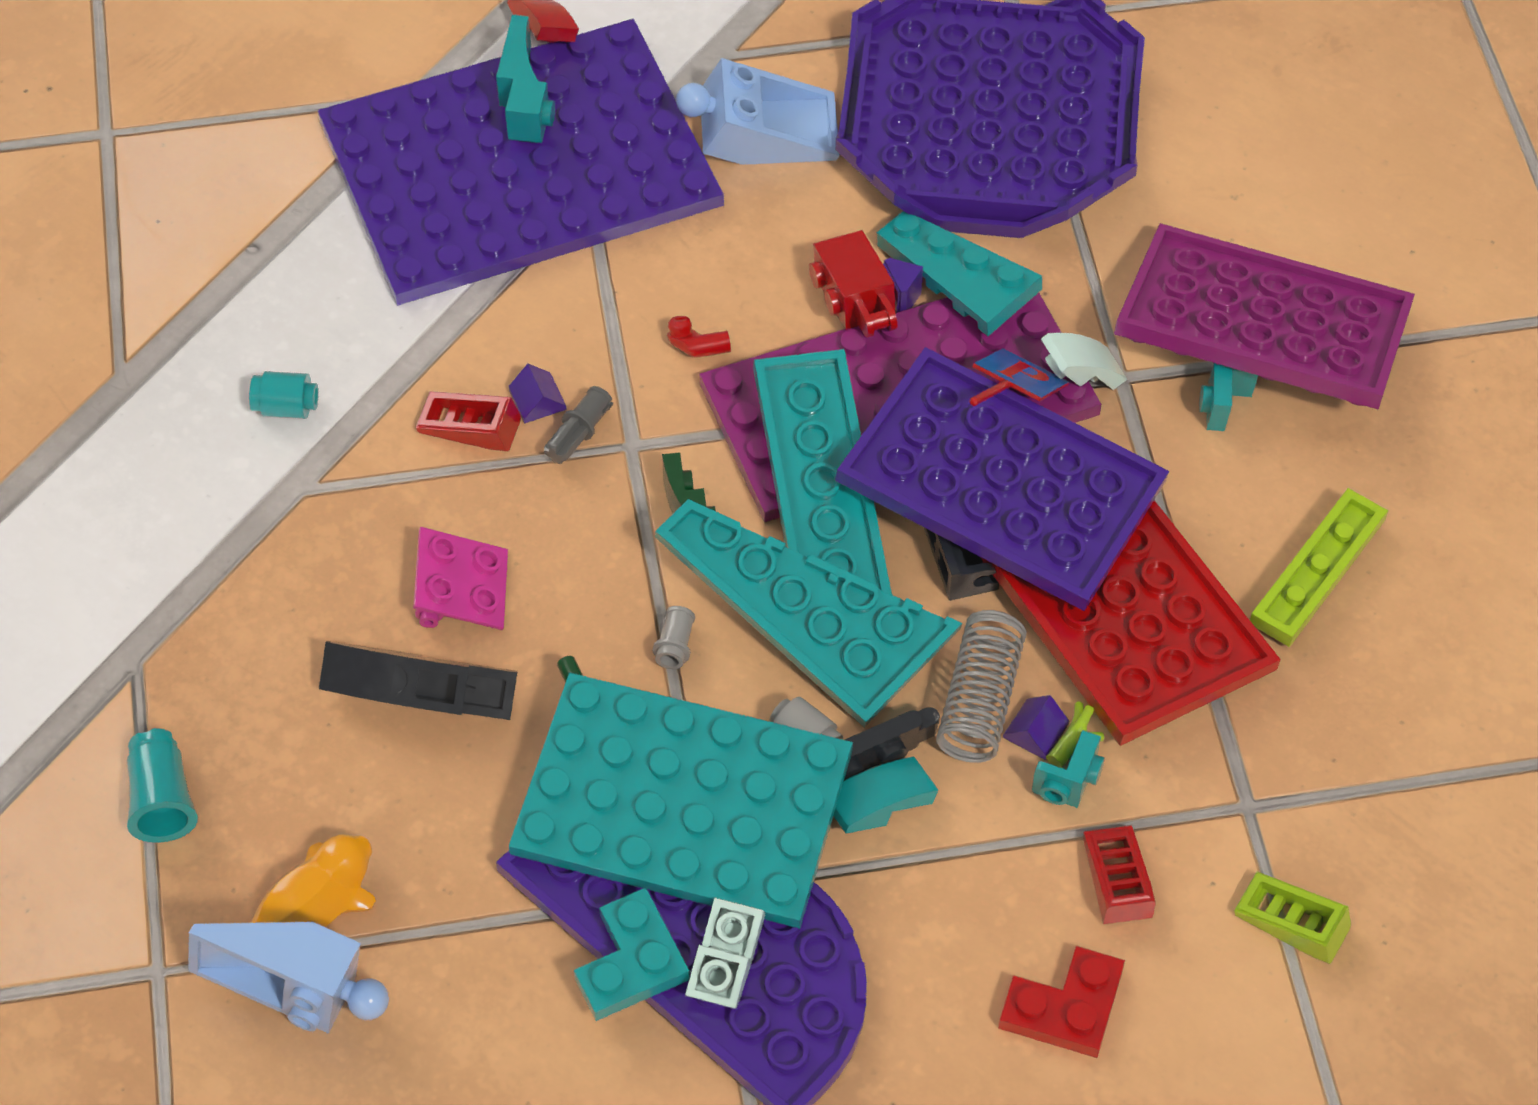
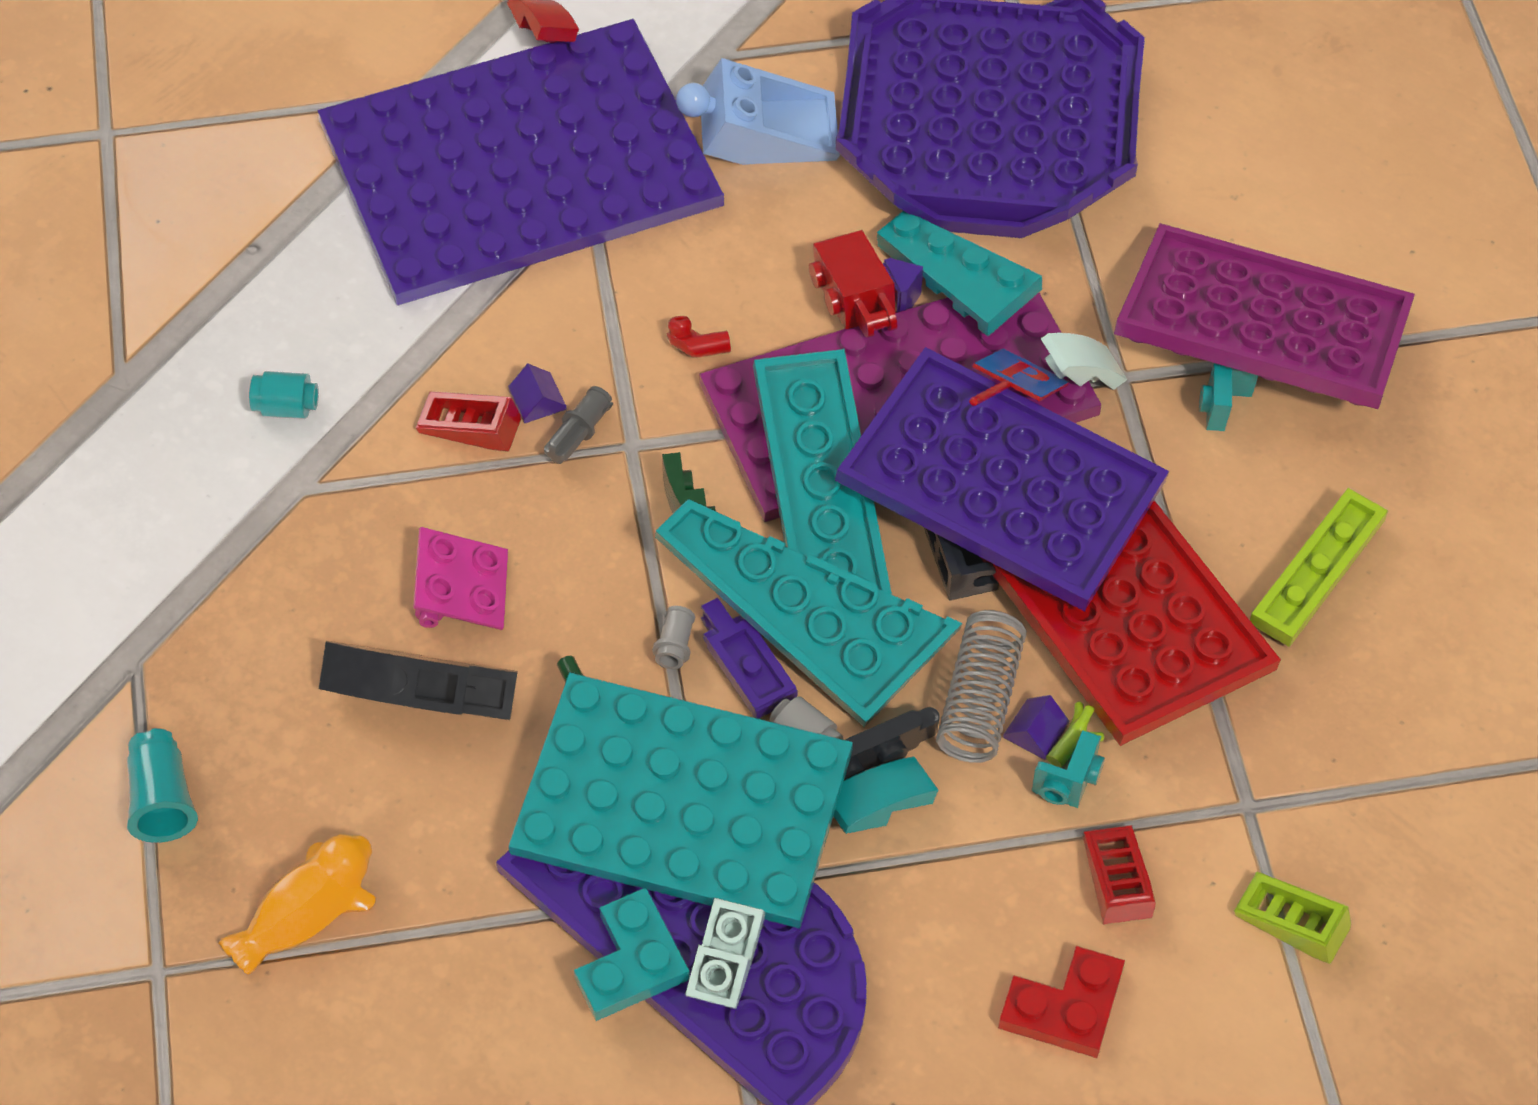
light blue slope [188,922,389,1034] -> none
teal slope [496,15,555,143] -> none
none -> dark purple hinge [701,597,798,719]

